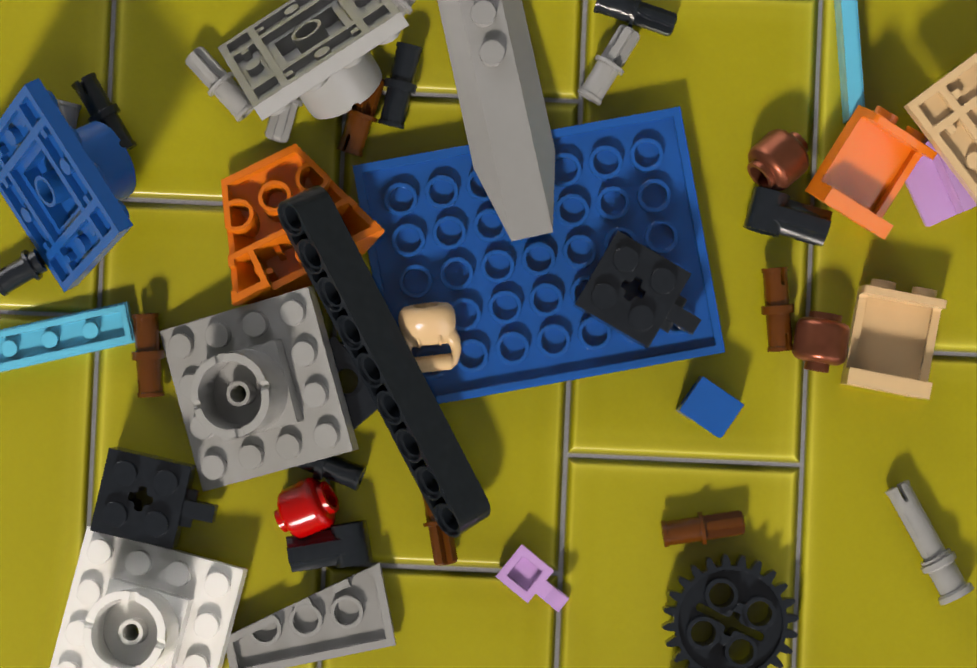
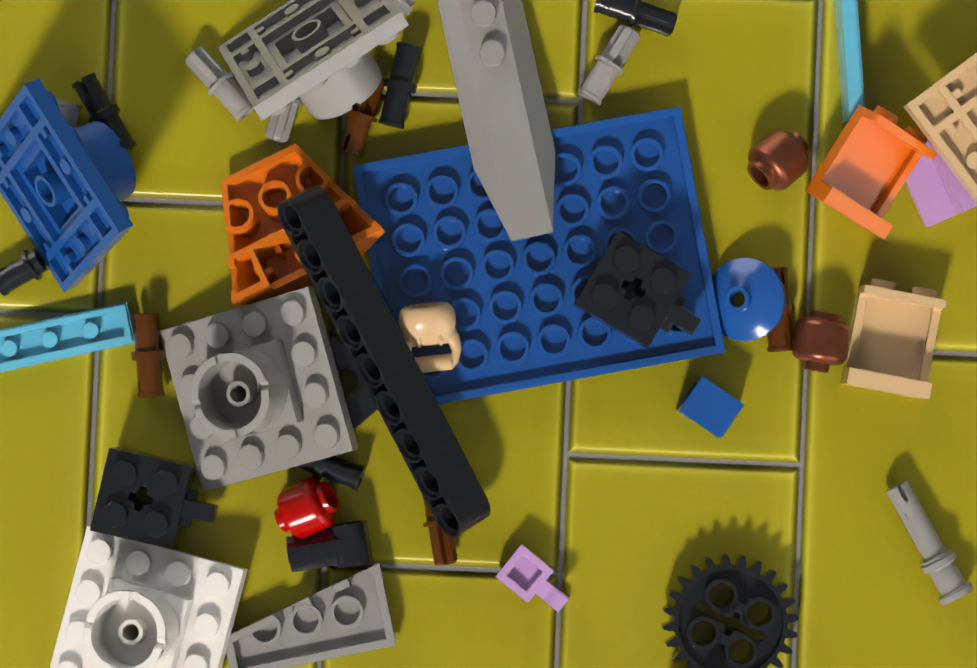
reddish brown axle [661,510,745,547] -> none
black piece [743,186,833,247] -> none
none -> blue dish [712,258,785,341]

